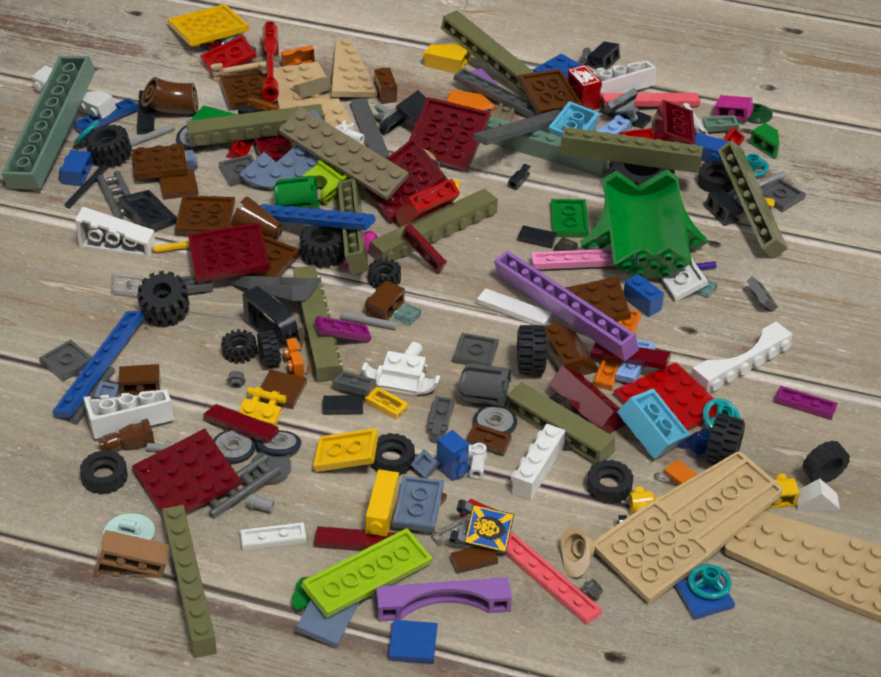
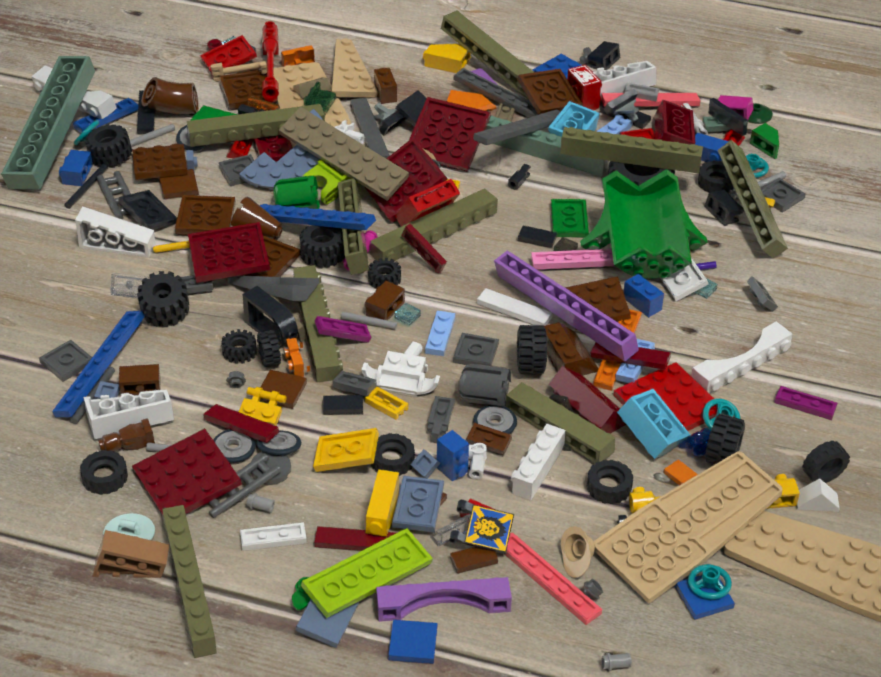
yellow plate [167,4,250,47] -> none
none -> clear green bracket [304,82,336,115]
none -> light blue plate [425,310,456,356]
none -> light grey pin [601,653,632,671]
none -> light grey tile [624,83,659,102]
none -> black tile [708,98,748,136]

